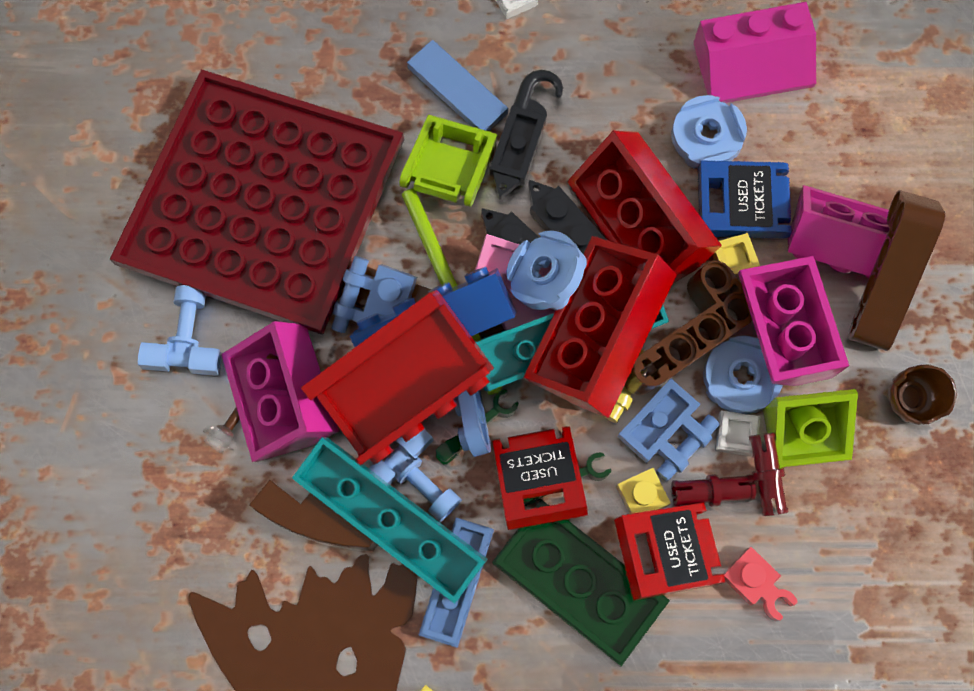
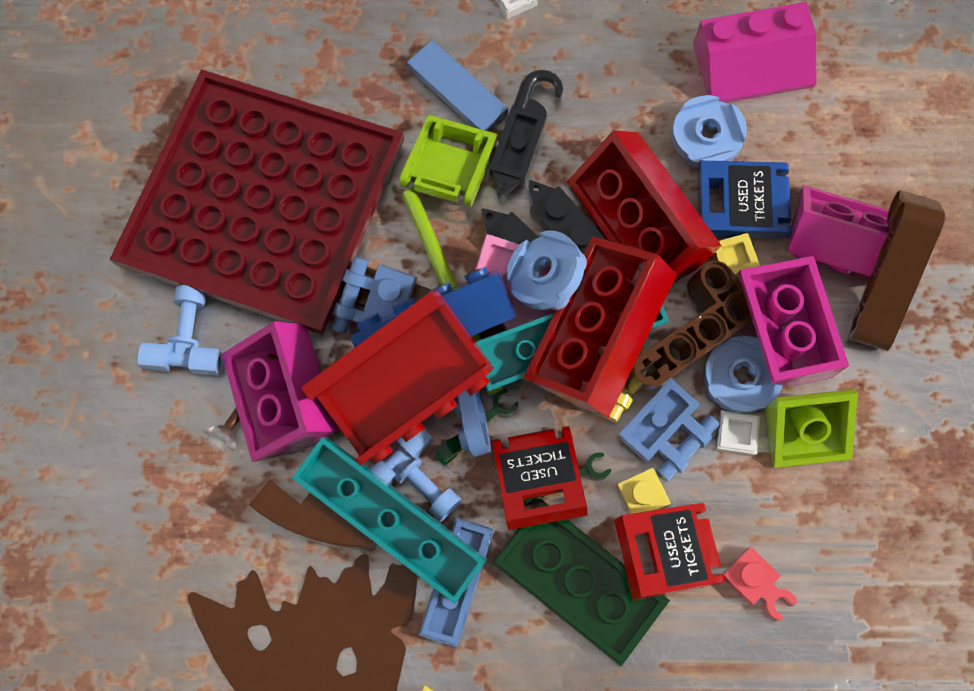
dark red pin [671,474,756,507] -> none
dark red pin [749,432,789,516] -> none
reddish brown hair [888,364,958,425] -> none

